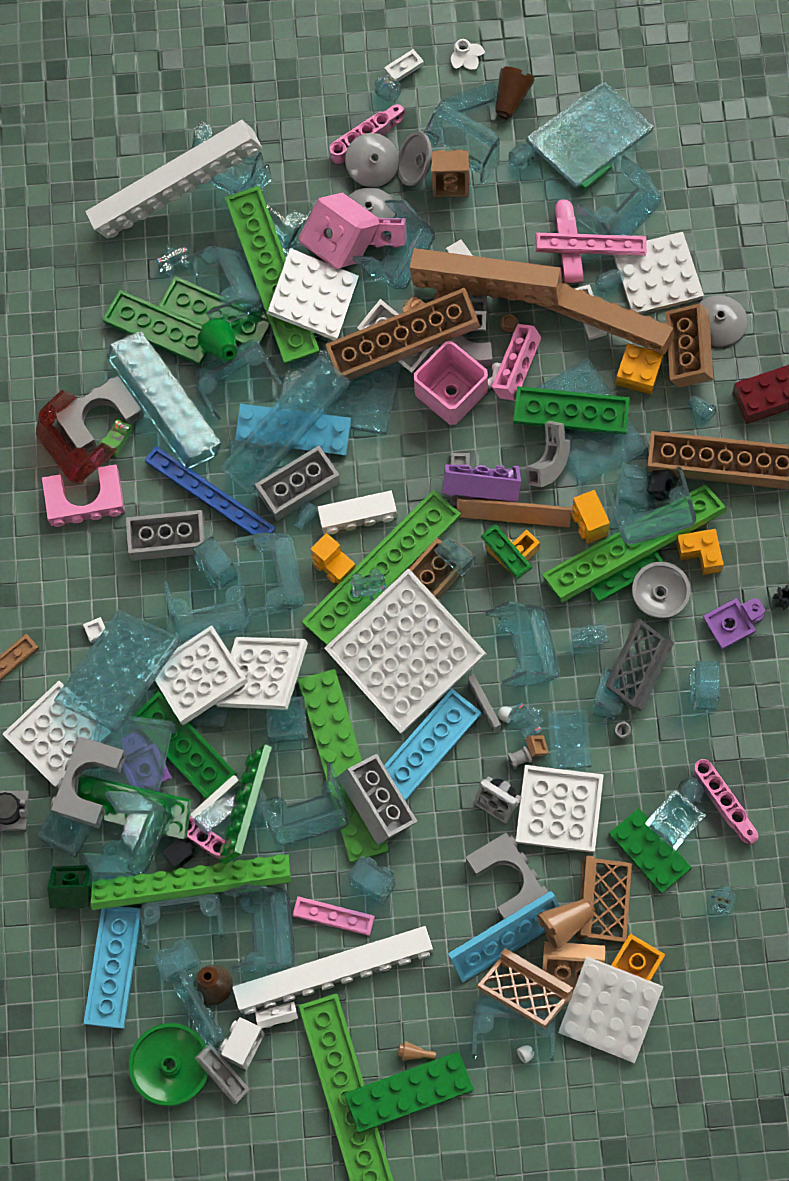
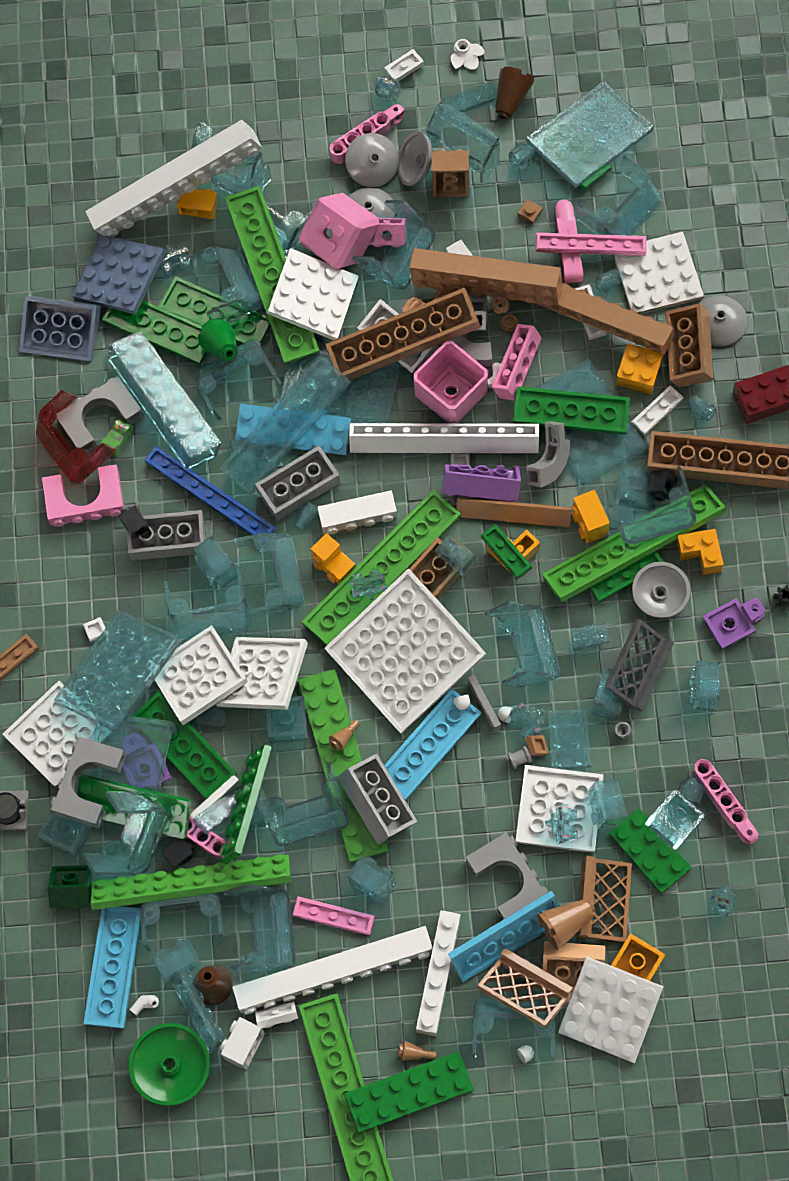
light grey tile [195,1044,250,1104] -> none
light grey piece [474,776,522,824] -> none
none -> sand blue slope [19,296,101,361]
none -> sand blue plate [72,235,166,314]
none -> black brick [119,505,150,540]
none -> white arm [129,995,159,1016]
none -> light orange brick [177,188,219,220]
none -> medium nougat cone [329,720,360,751]
none -> white brick [349,423,539,453]
none -> white brick [416,910,461,1037]
none -> white hinge [453,695,470,710]
none -> light nougat plate [491,297,509,314]
none -> medium nougat plate [518,199,543,224]
none -> clear light blue hips [545,804,578,844]
none -> clear light blue brick [586,777,628,829]
none -> white tile [631,385,684,436]

